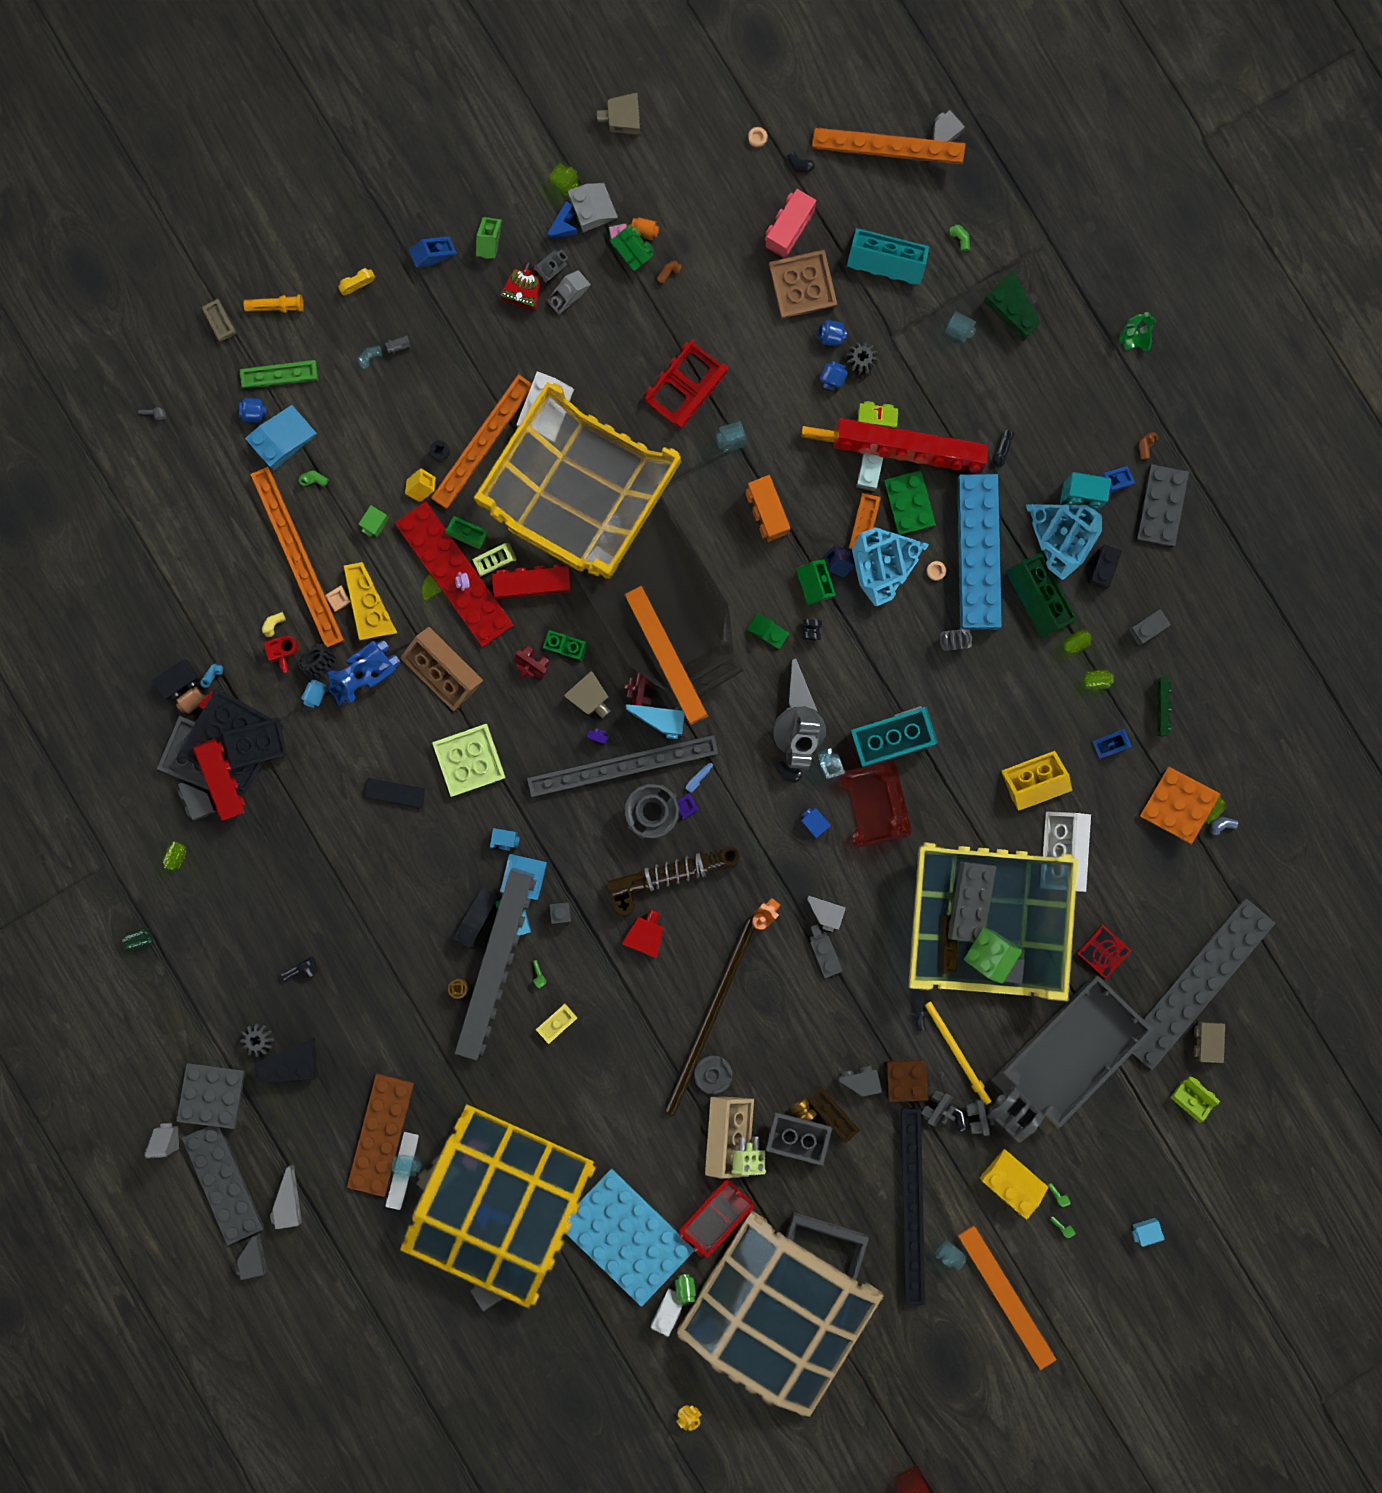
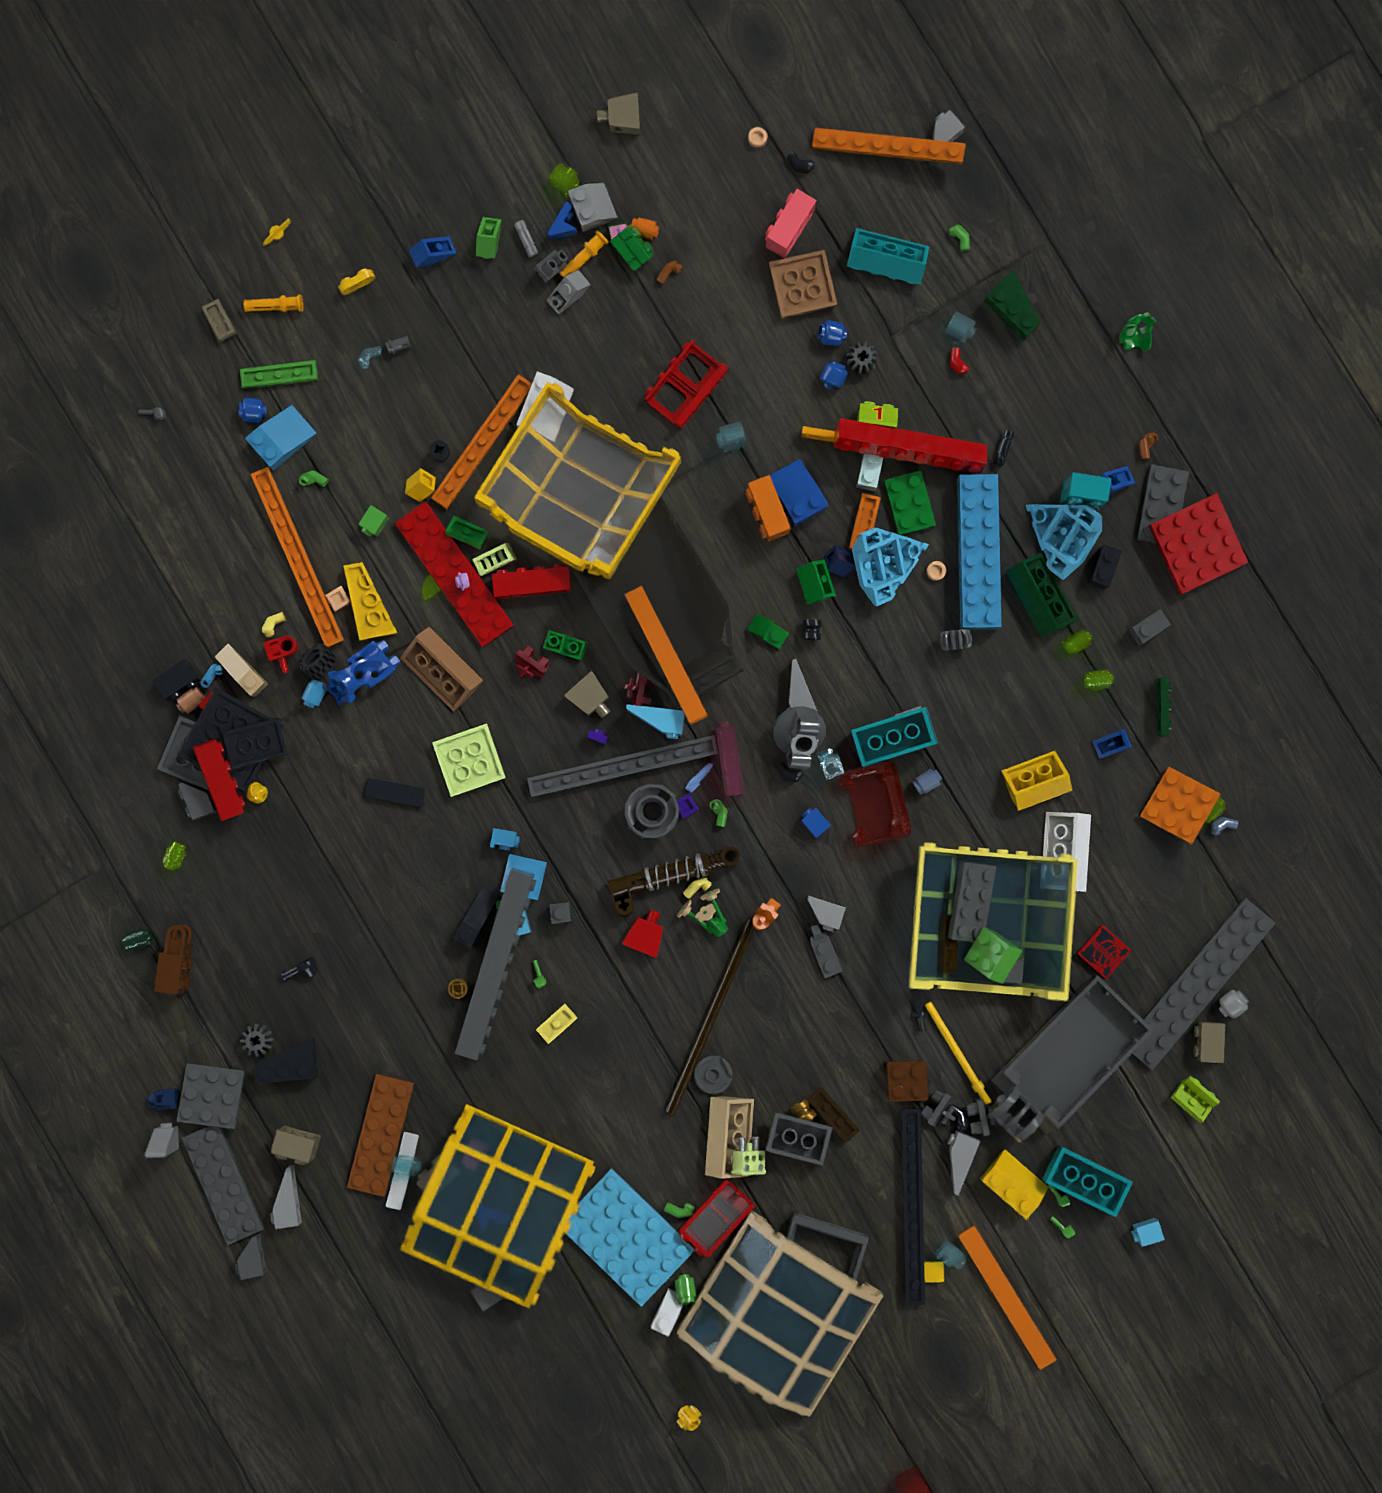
torso [501,262,541,311] -> none
dark grey slope [838,1066,882,1097] -> none
none -> dark blue rock [147,1088,179,1110]
none -> reddish brown brick [154,924,193,994]
none -> tan slope [215,643,269,697]
none -> yellow piece [246,782,268,804]
none -> yellow piece [263,218,291,246]
none -> dark tan brick [271,1125,321,1165]
none -> light grey axle [515,220,538,257]
none -> light orange pin [559,230,609,278]
none -> bright green arm [664,1203,694,1218]
none -> plant [677,888,728,937]
none -> light yellow arm [683,877,711,899]
none -> bright green arm [709,799,728,827]
none -> clear pink slope [716,722,744,797]
none -> blue slope [770,459,829,527]
none -> sand blue brick [912,768,942,795]
none -> yellow tile [924,1261,944,1282]
none -> light grey slope [948,1130,980,1195]
none -> red arm [950,348,969,374]
none -> teal brick [1042,1145,1133,1217]
none -> red plate [1148,493,1248,595]
none -> light grey head [1219,990,1249,1019]

